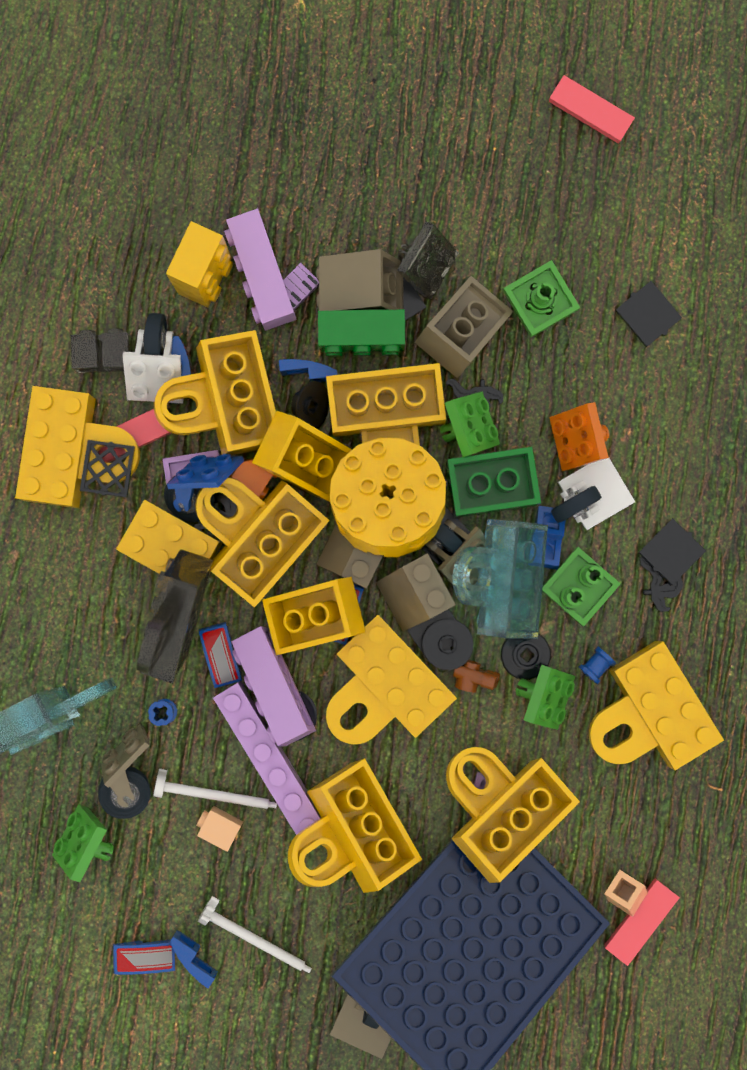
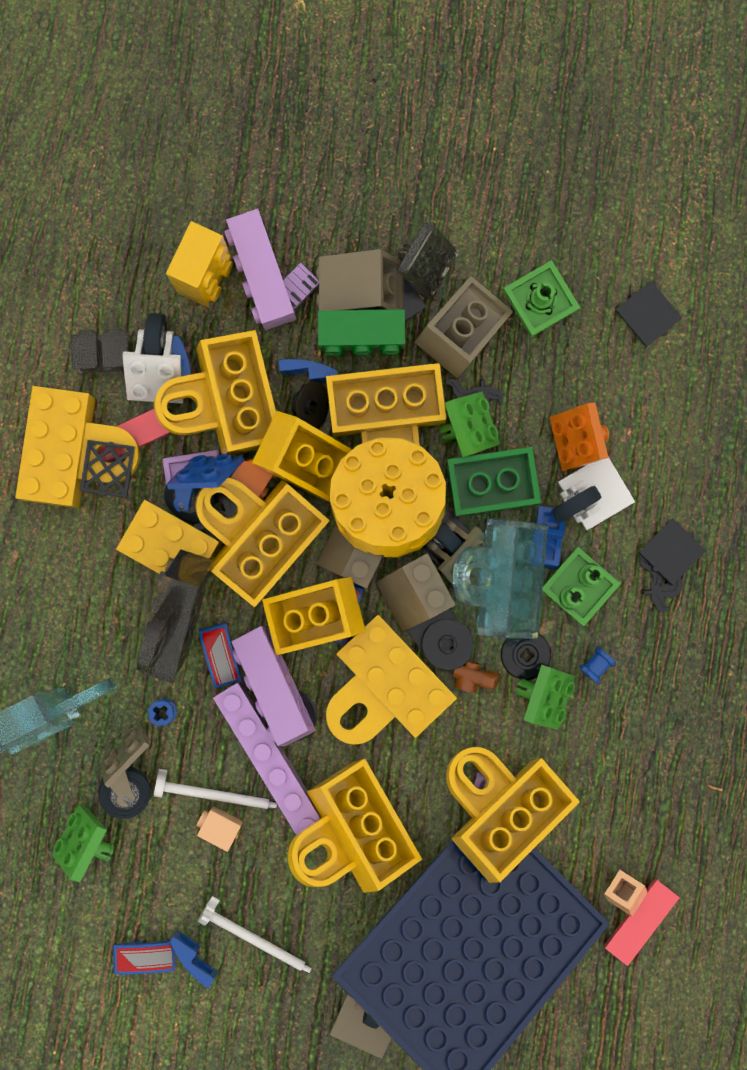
coral tile [548,75,635,144] -> none
yellow brick [589,641,724,770] -> none

